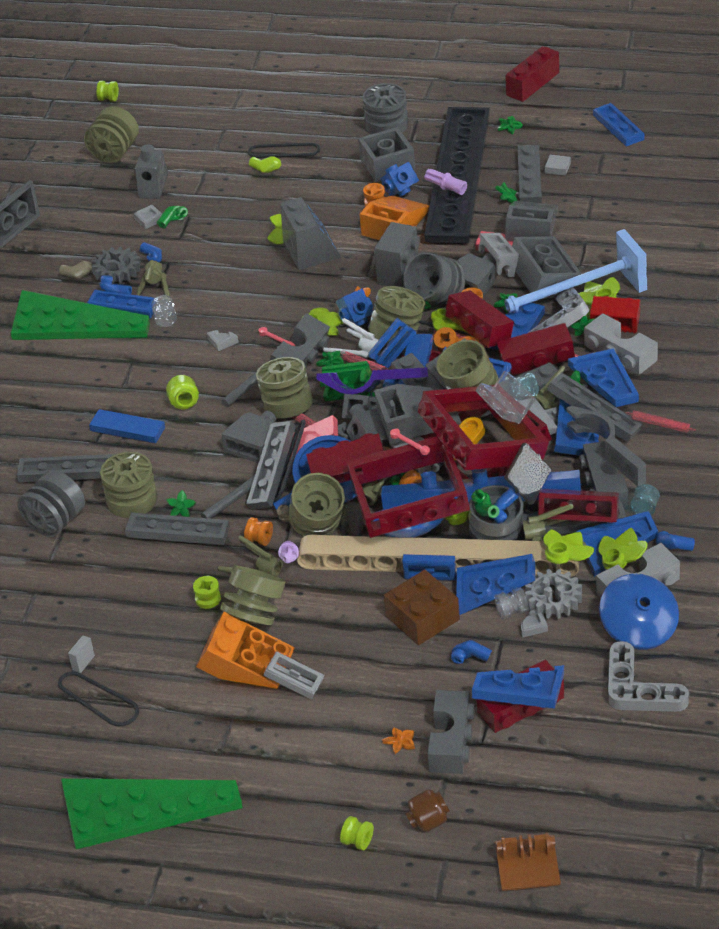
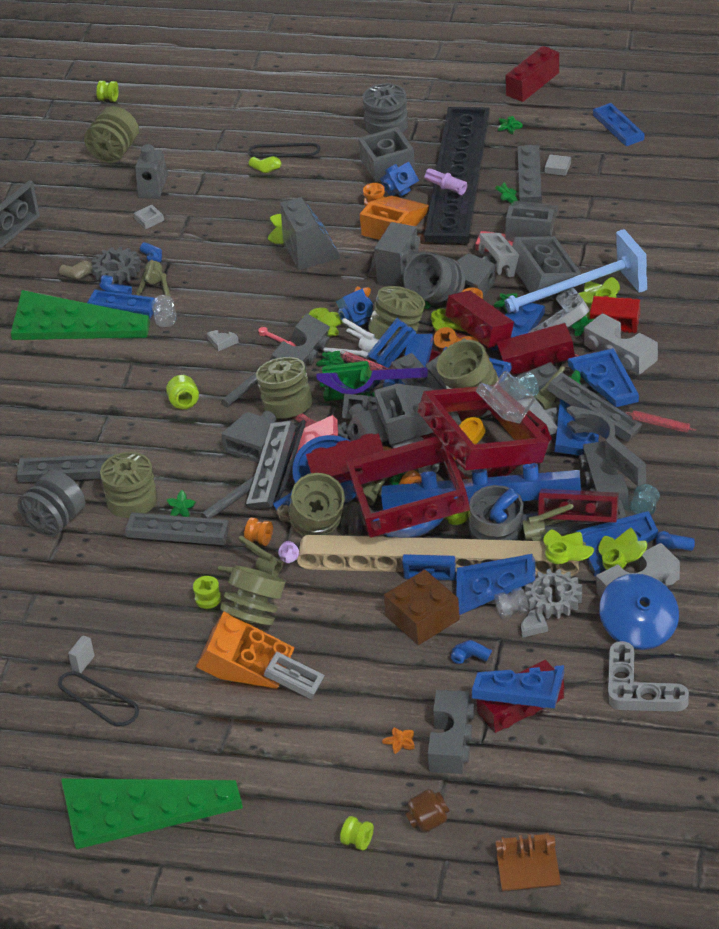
blue tile [89,409,165,443] -> none
green arm [157,206,188,229] -> none
coral hinge [390,429,430,455] -> none
green arm [471,489,499,518] -> none
clear smoke piece [504,443,551,505] -> none

